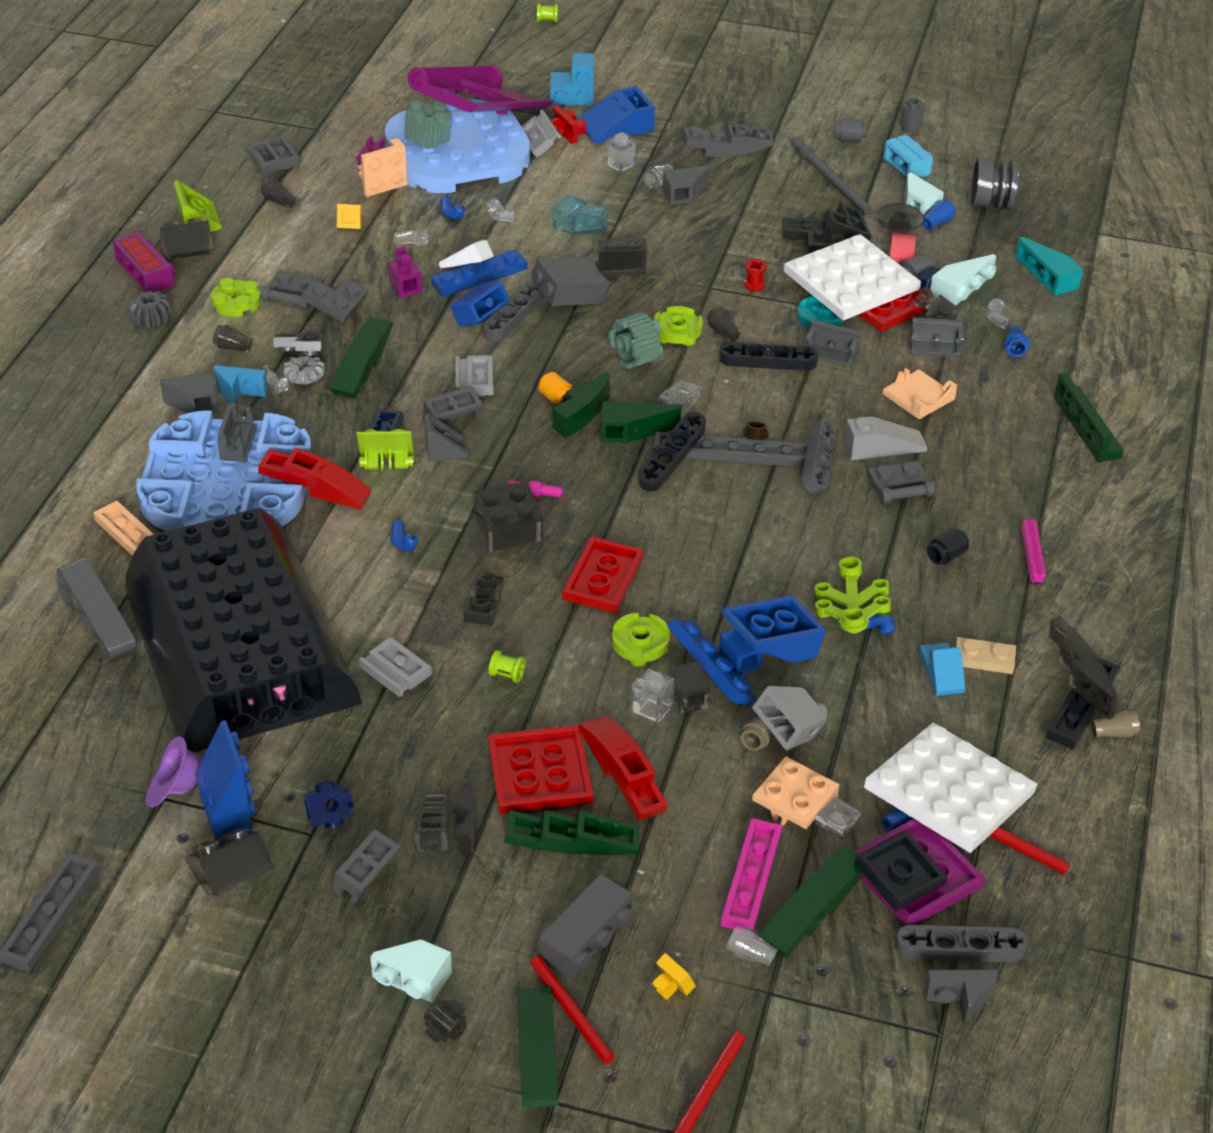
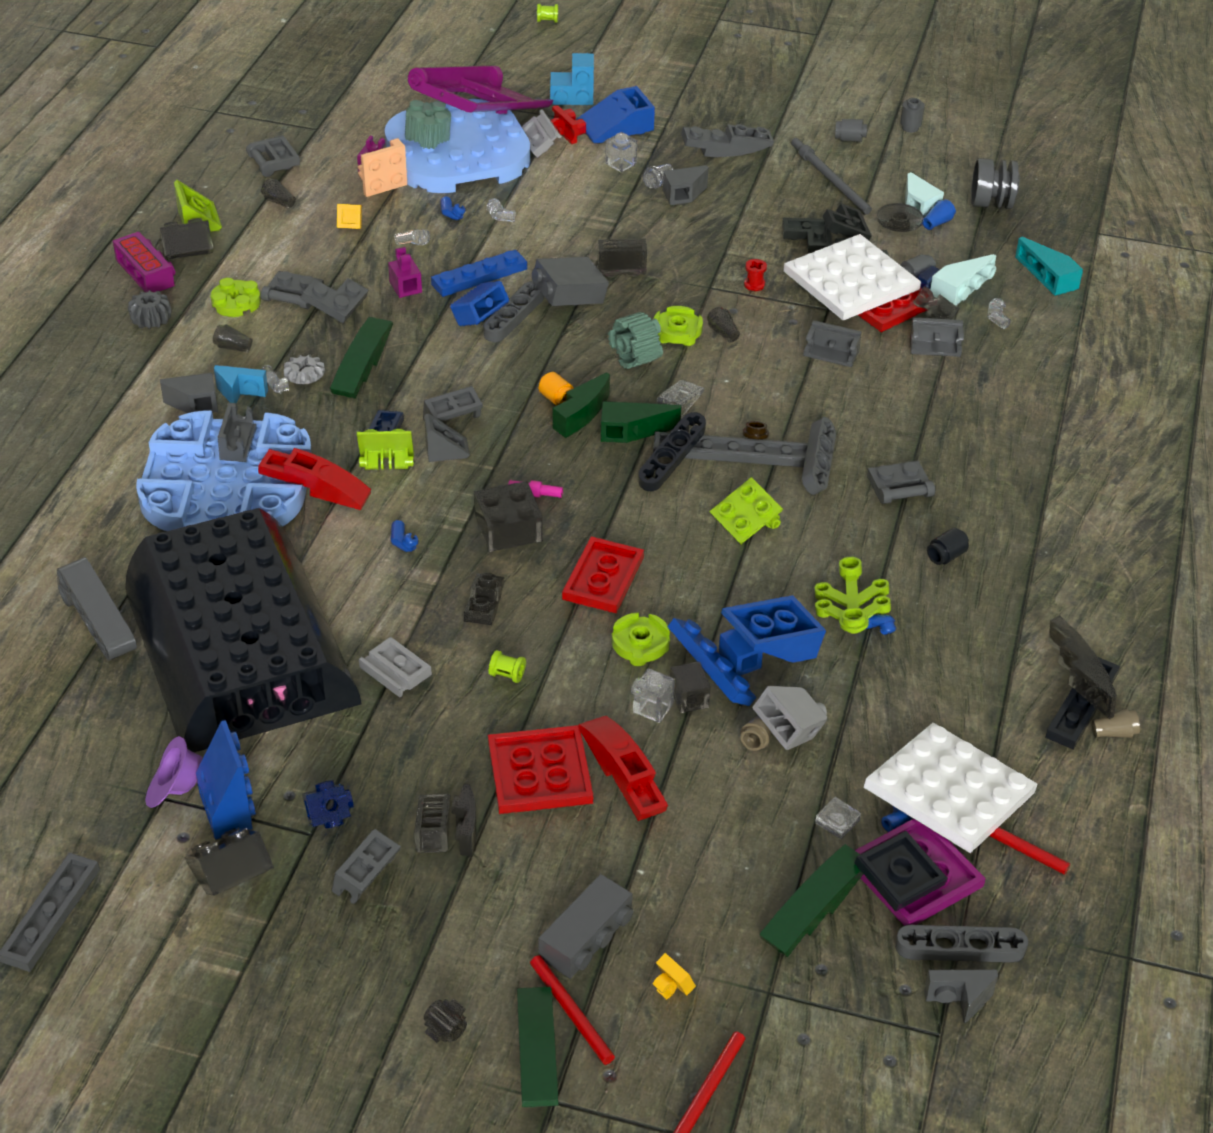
light nougat plate [93,501,154,556] -> none
plate [273,333,327,356] -> none
light aqua slope [370,939,452,1003] -> none
white slope [439,240,494,268] -> none
light grey plate [455,355,493,396] -> none
dark green slope [504,810,640,855] -> none
clear light blue slope [553,195,608,235] -> none
black beam [719,342,818,371] -> none
dark pink plate [721,818,783,934] -> none
clear cone [725,925,778,967] -> none
light nougat piece [752,757,840,829] -> none
teal tile [796,296,844,329] -> none
light grey slope [844,416,928,460] -> none
light nougat piece [882,368,957,419] -> none
medium azure brick [883,135,933,178] -> none
coral slope [890,233,916,263] -> none
dark azure slope [918,642,965,696] -> none
tan plate [956,637,1016,674] -> none
blue cone [1004,325,1030,357] -> none
dark pink axle [1021,519,1046,583] -> none
dark green fence [1054,373,1124,462] -> none
none -> lime hinge [709,477,783,545]

